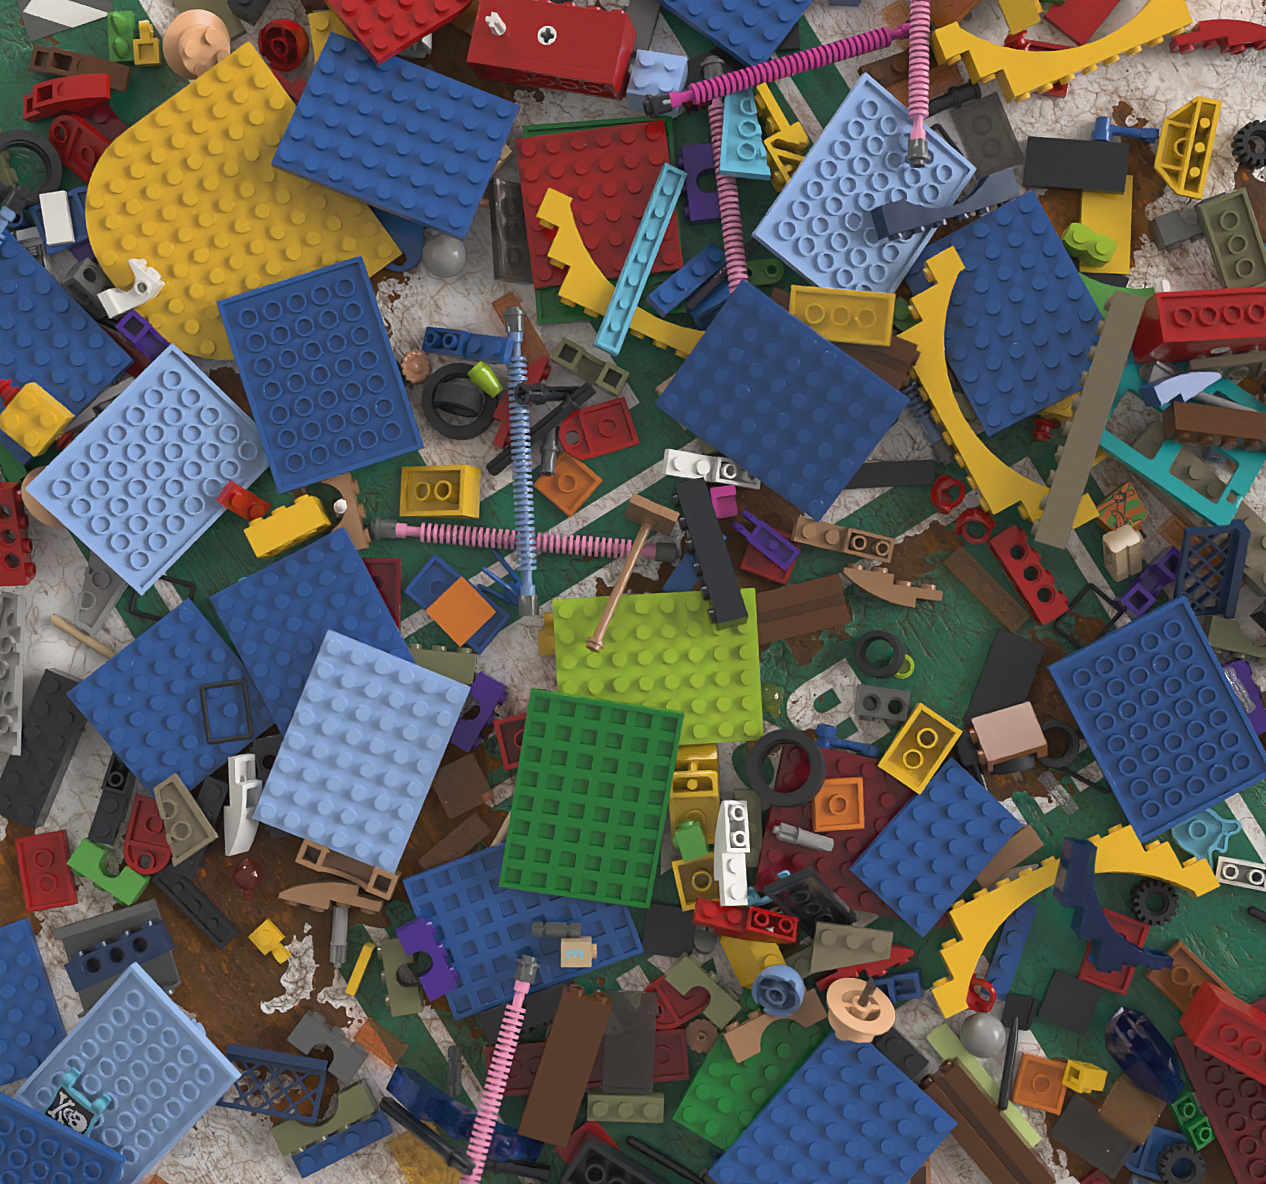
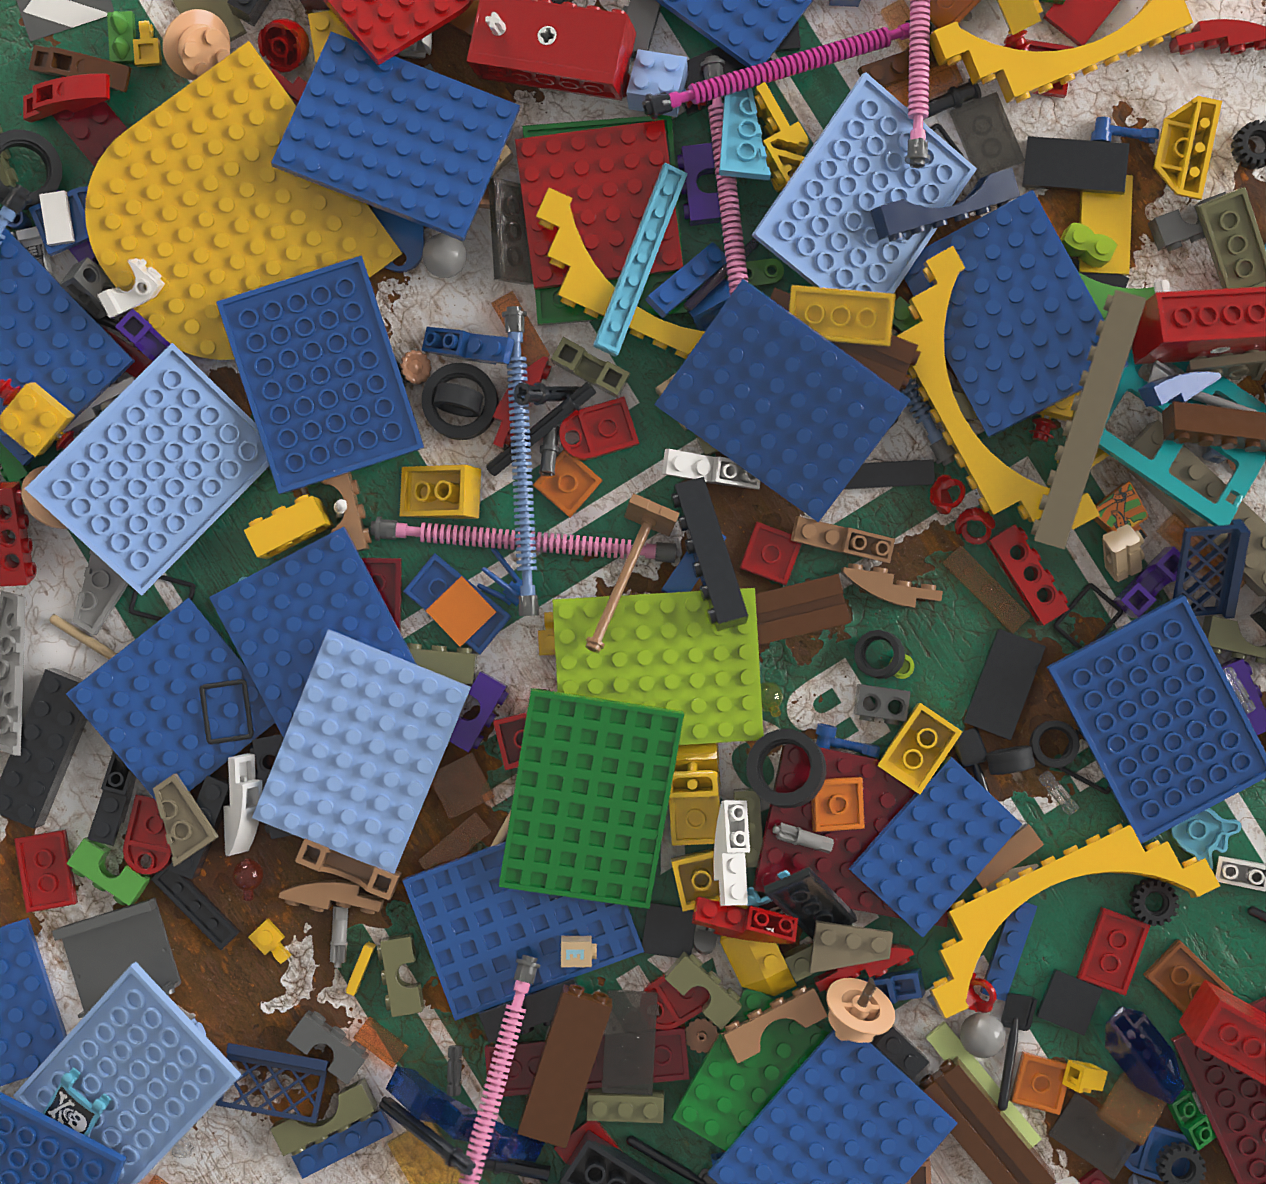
red tile [49,114,112,184] -> none
dark blue brick [64,919,175,992] -> none
red plate [216,480,271,522] -> none
dark purple arch [396,915,459,1001] -> none
lime cone [467,360,504,398] -> none
dark grey axle [531,922,581,938] -> none
bright green brick [672,819,710,862] -> none
dark pink panel [709,484,738,519] -> none
dark purple hinge [732,509,801,571] -> none
medium blue cylinder [752,964,805,1017] -> none
panel [968,701,1047,772] -> none
clear blue arch [1052,837,1174,973] -> none

